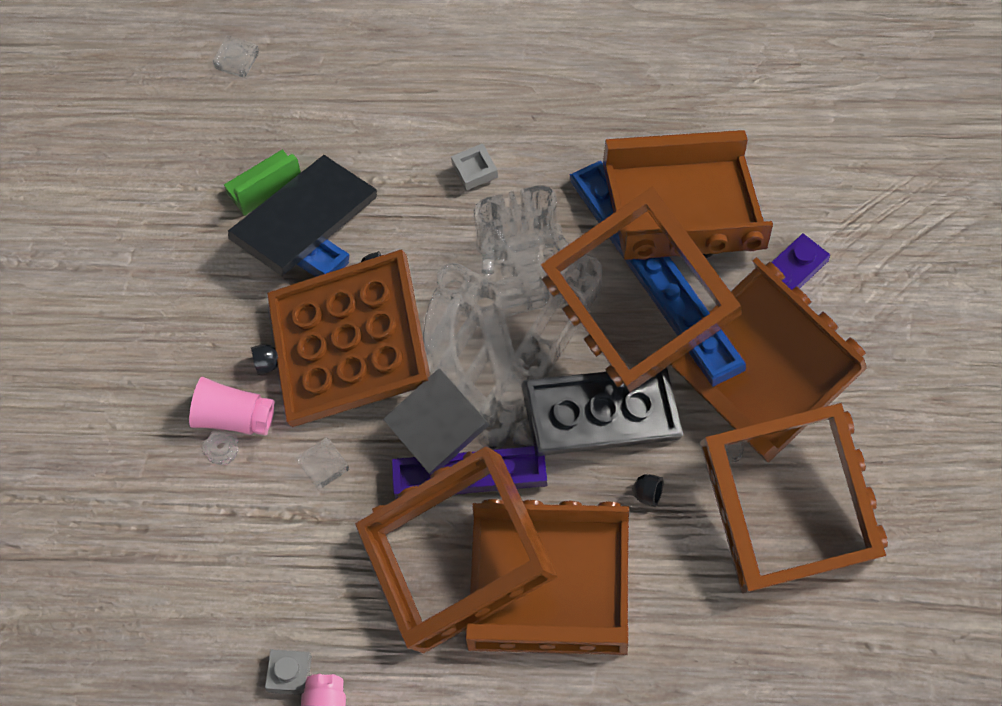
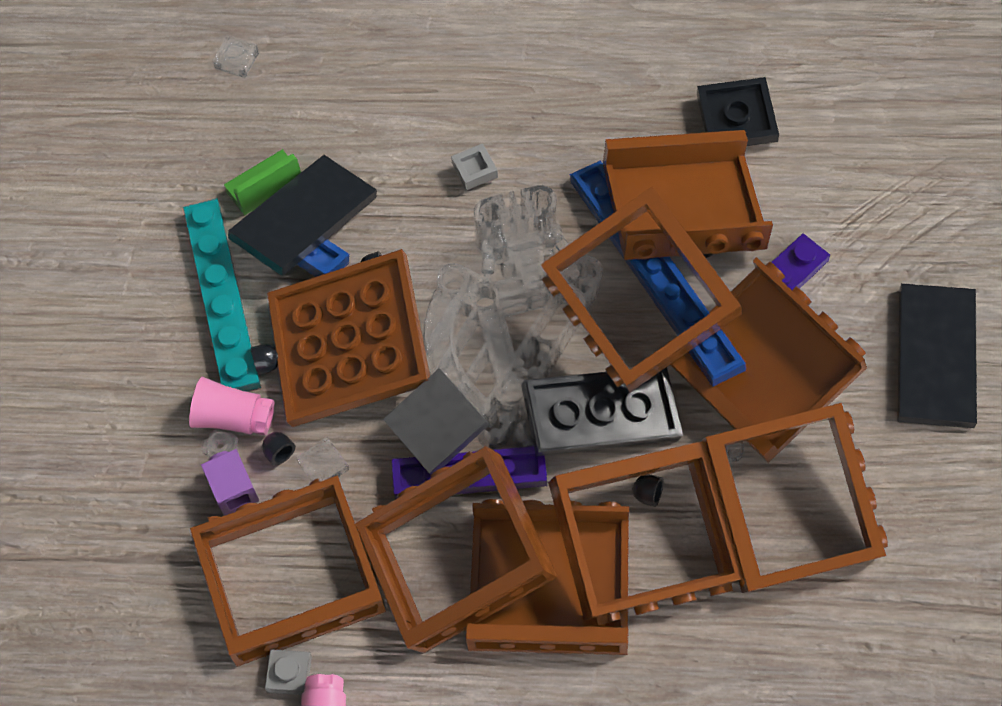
none -> teal plate [183,198,261,392]
none -> dark orange window [190,475,386,667]
none -> medium lavender brick [201,449,259,516]
none -> black hinge [262,432,296,466]
none -> dark orange window [548,441,744,625]
none -> black plate [697,77,779,146]
none -> black tile [898,283,977,428]

